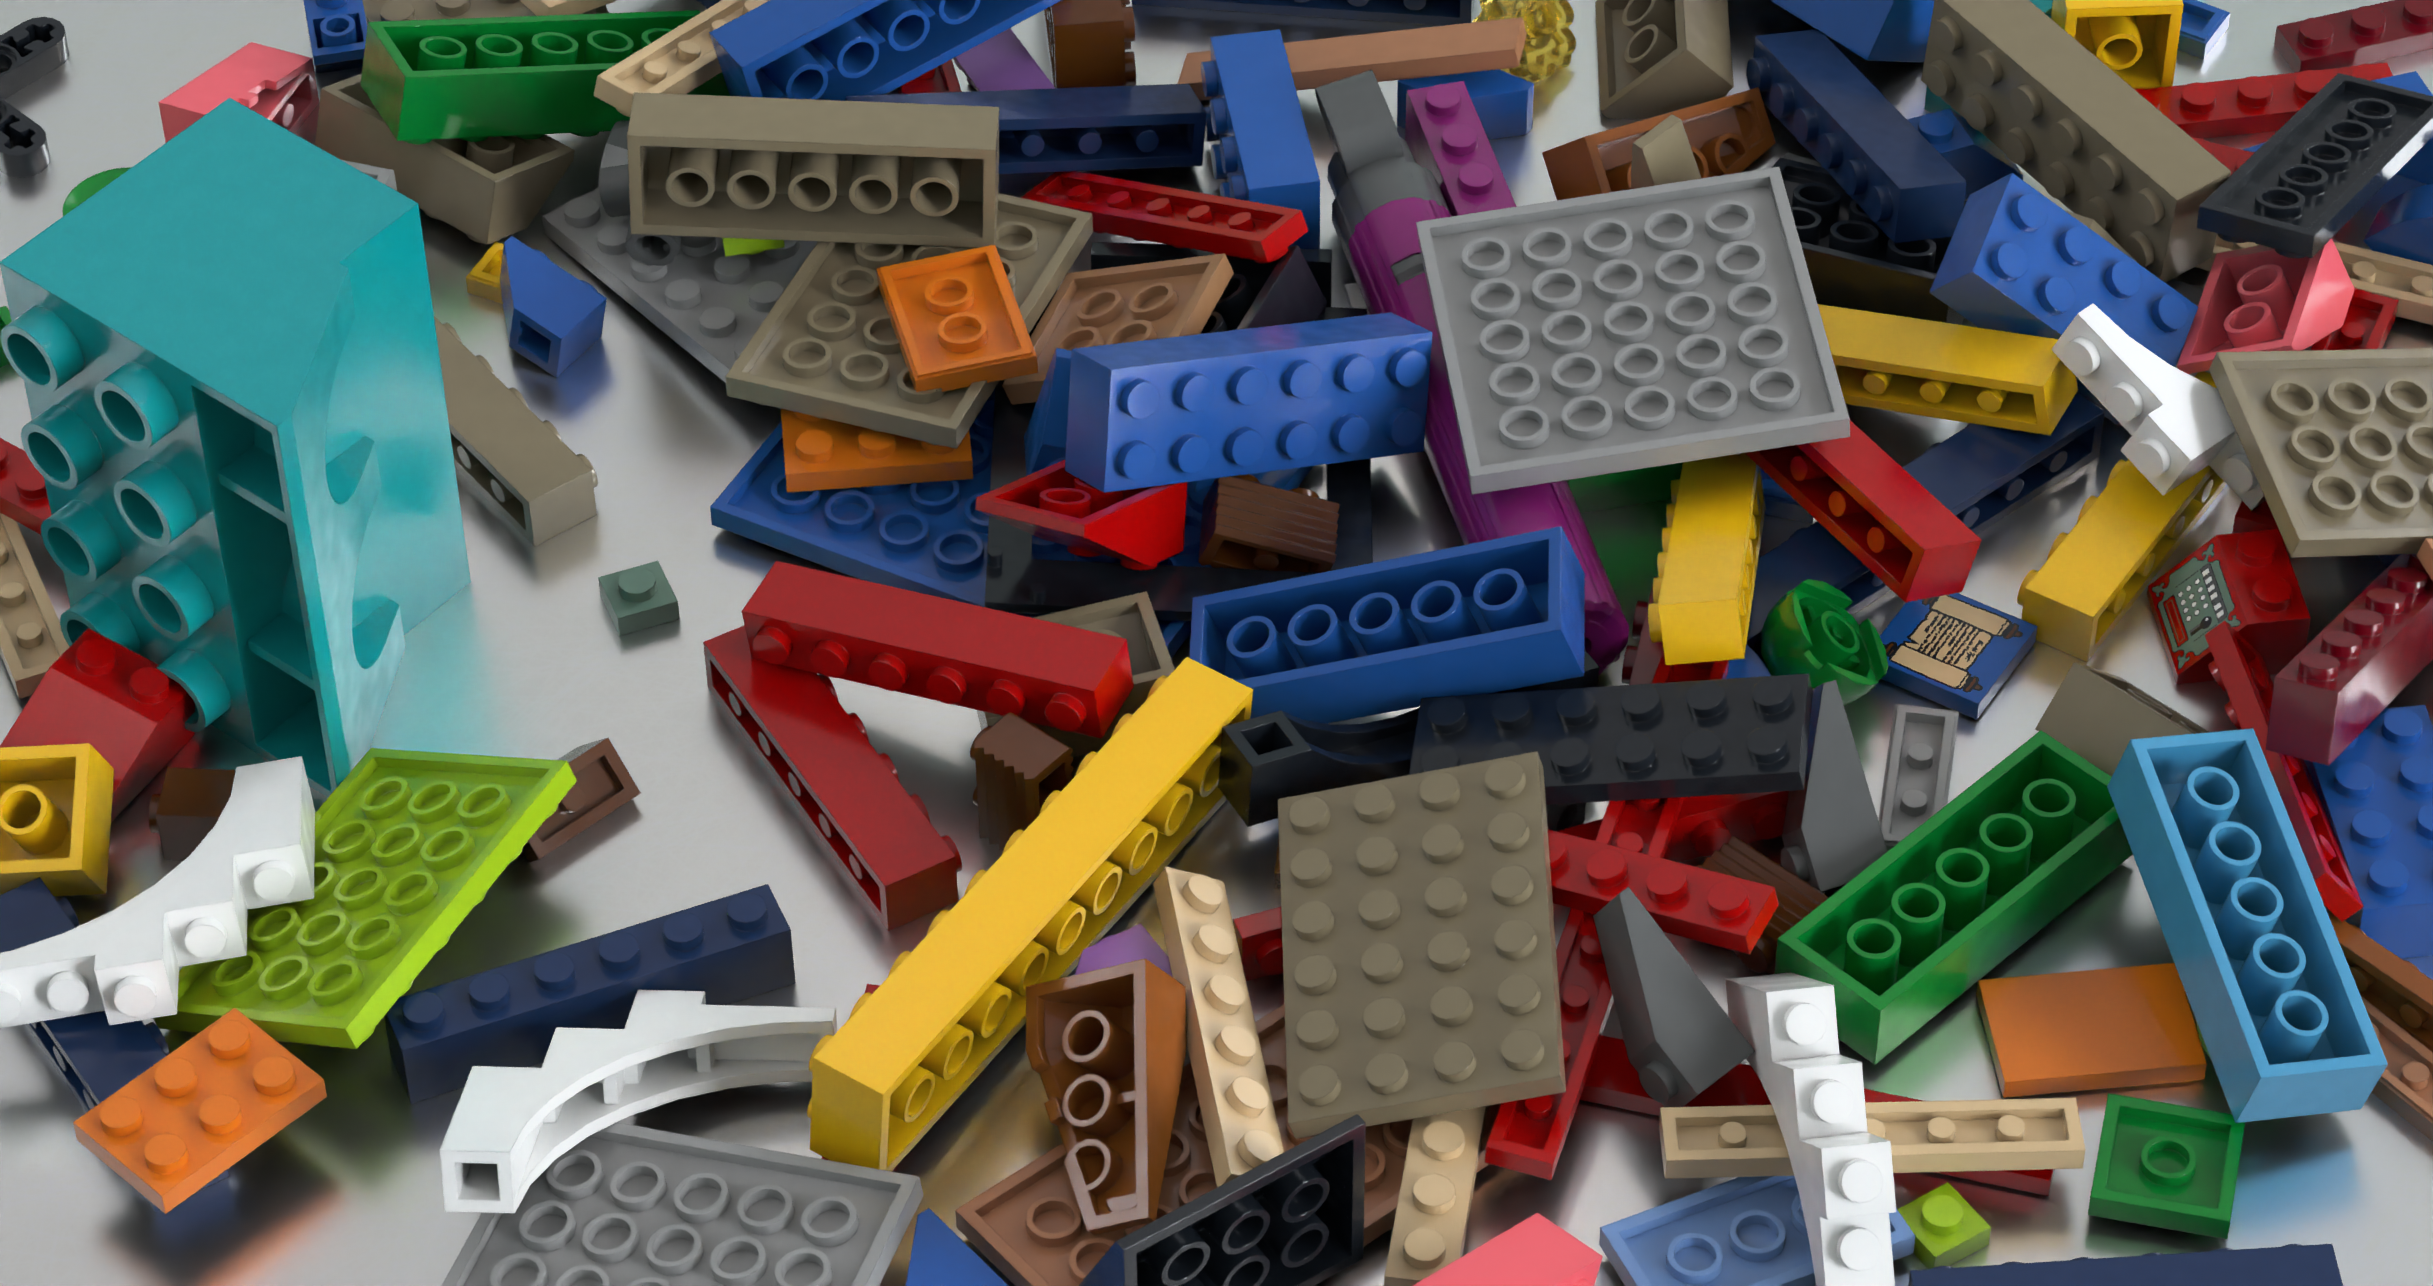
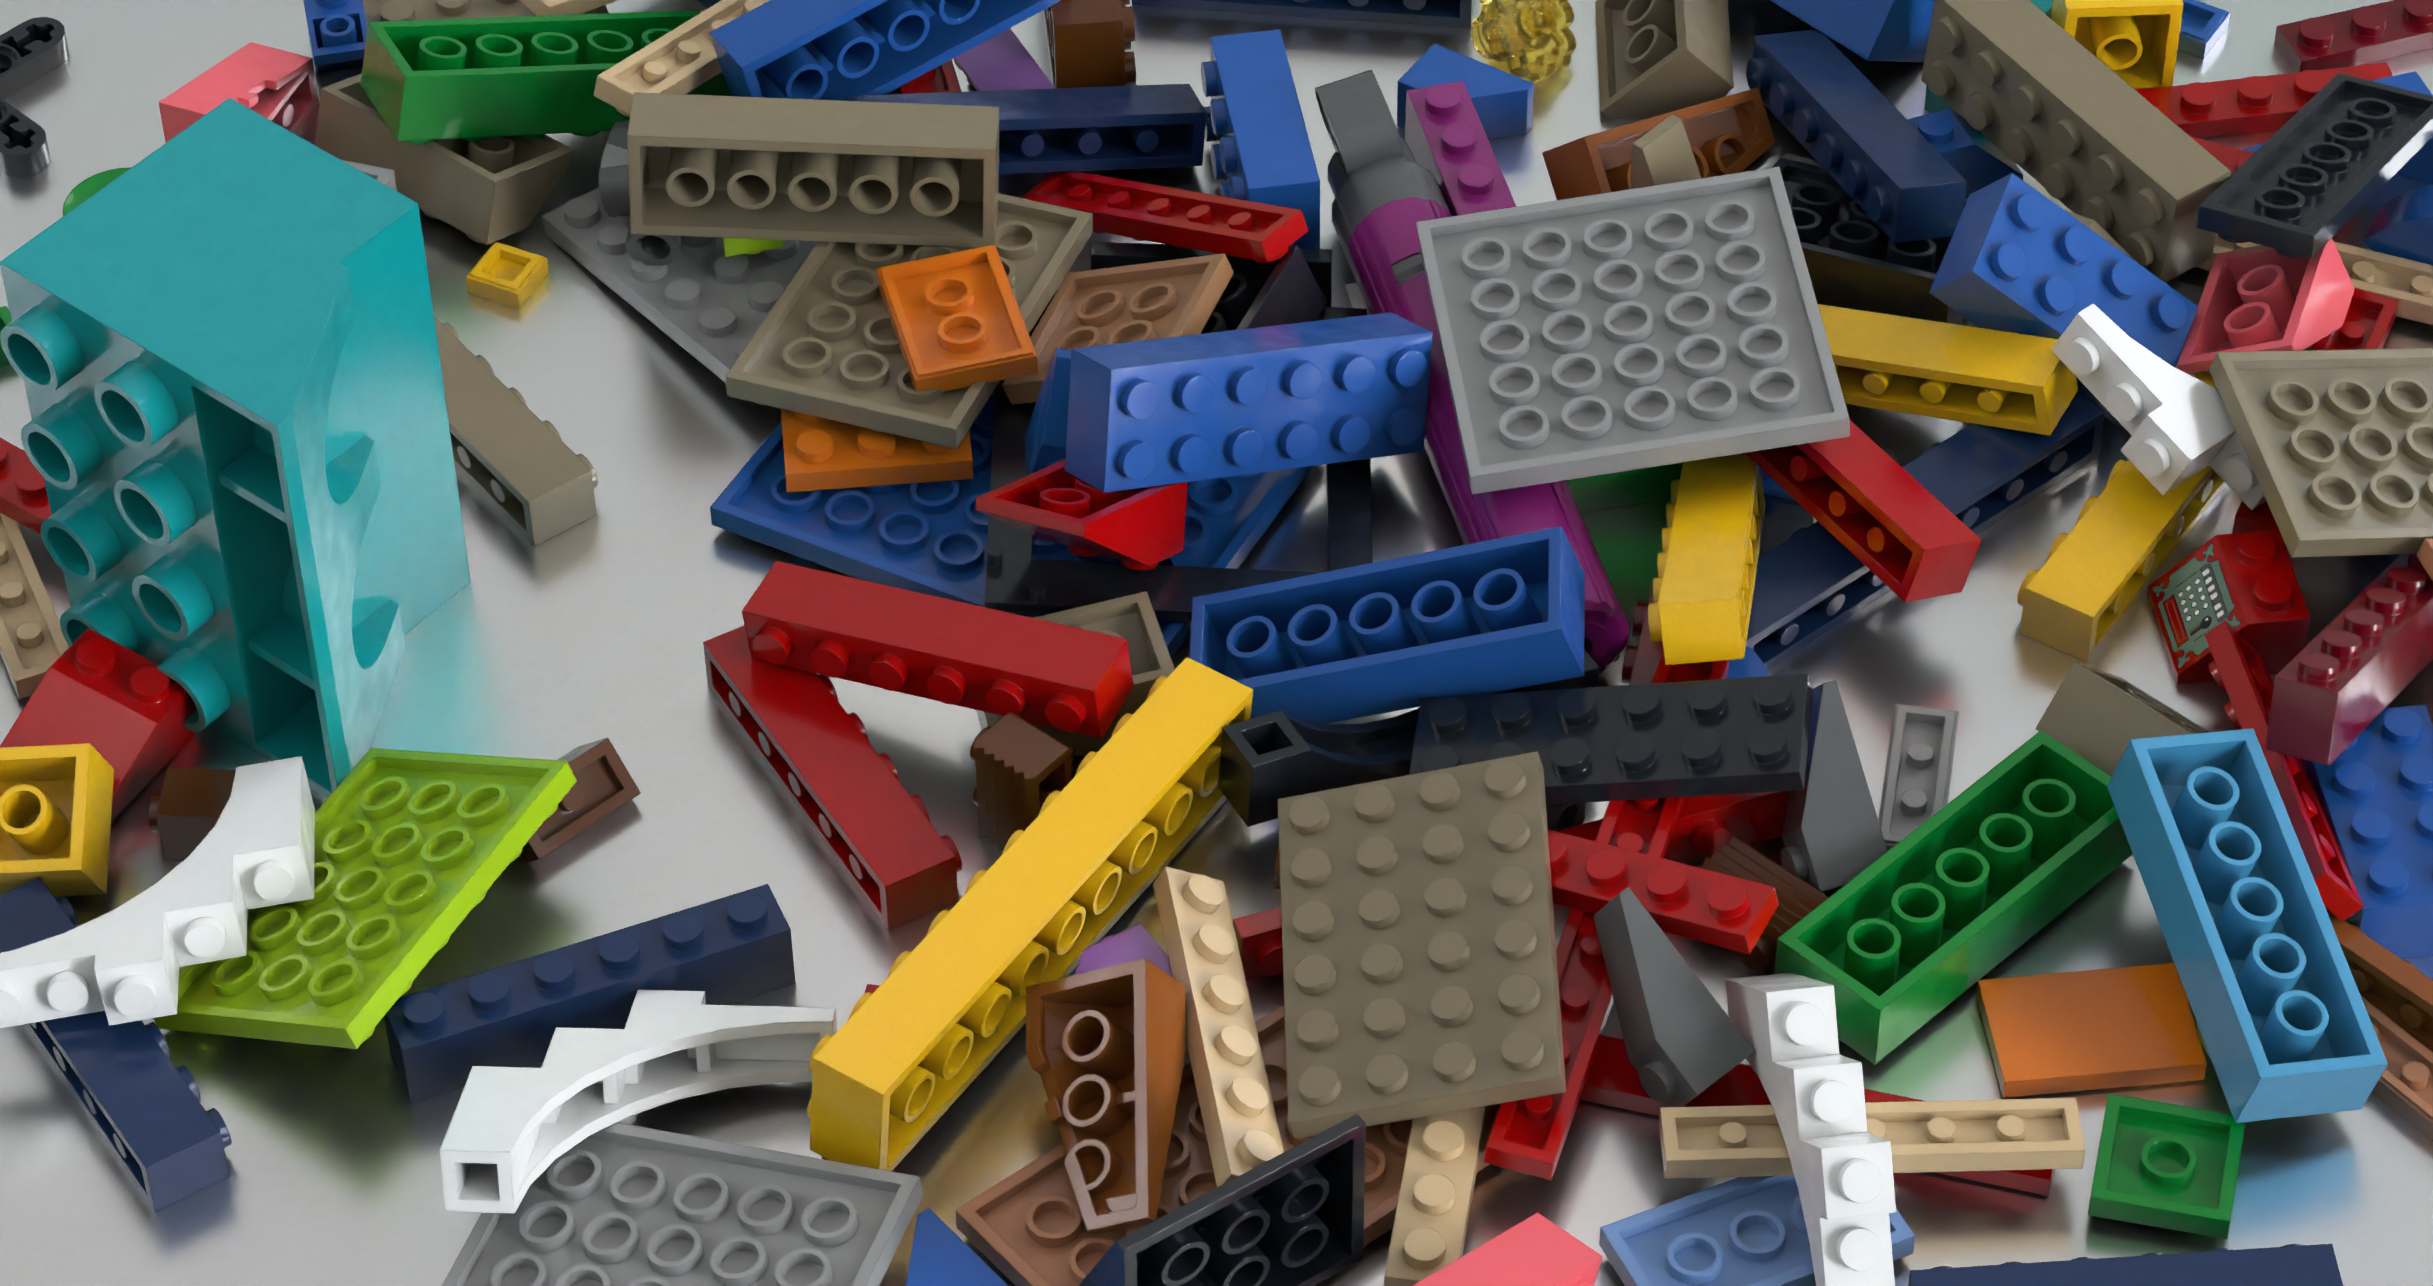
orange plate [73,1008,327,1214] -> none
blue slope [500,236,607,378] -> none
sand green plate [598,560,680,636] -> none
nougat tile [1177,17,1527,101] -> none
reddish brown brick [1198,474,1340,573] -> none
green cylinder [1759,579,1888,706] -> none
tile [1880,593,2037,719] -> none
lime plate [1897,1182,1991,1269] -> none

